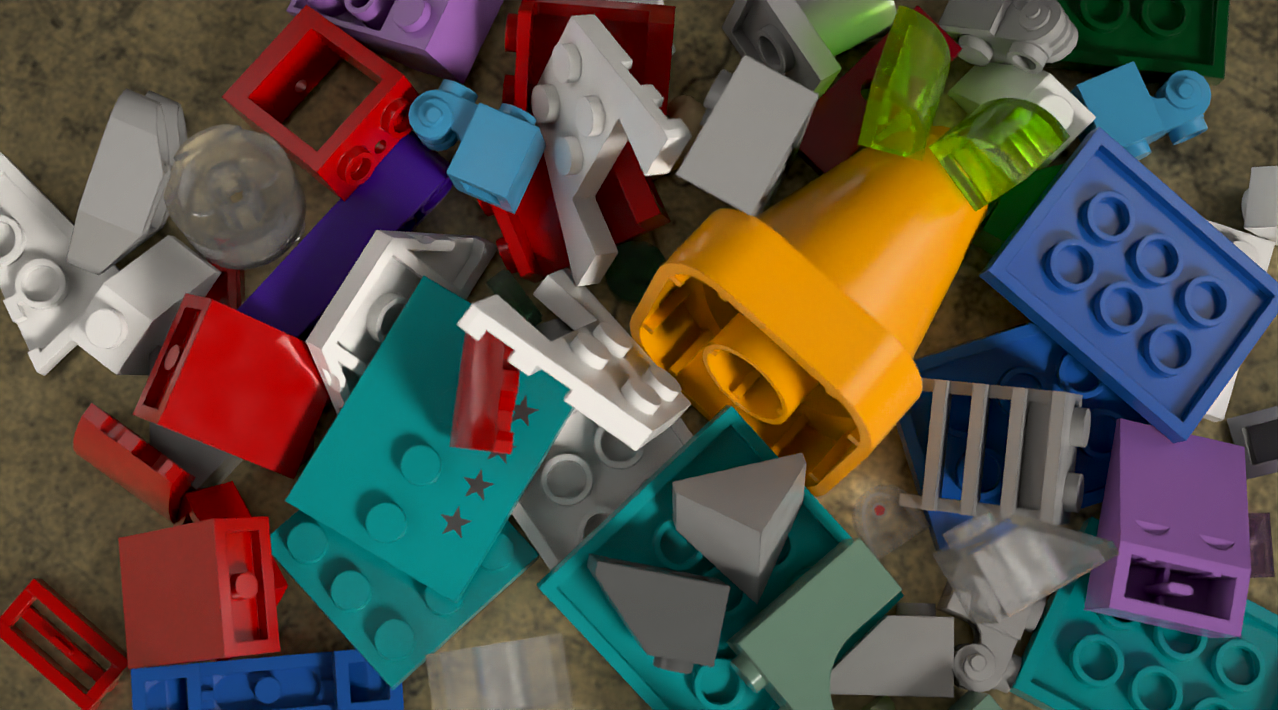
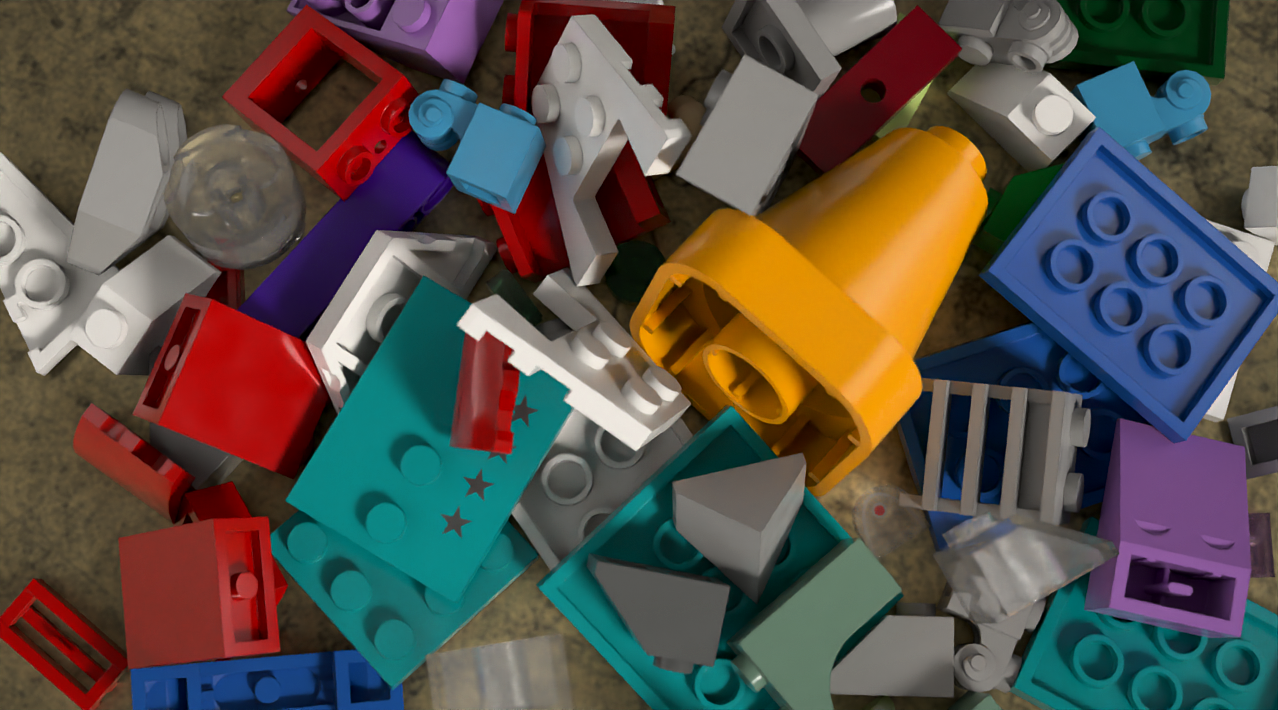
clear neon green brick [858,5,951,161] -> none
clear neon green brick [929,98,1070,212] -> none

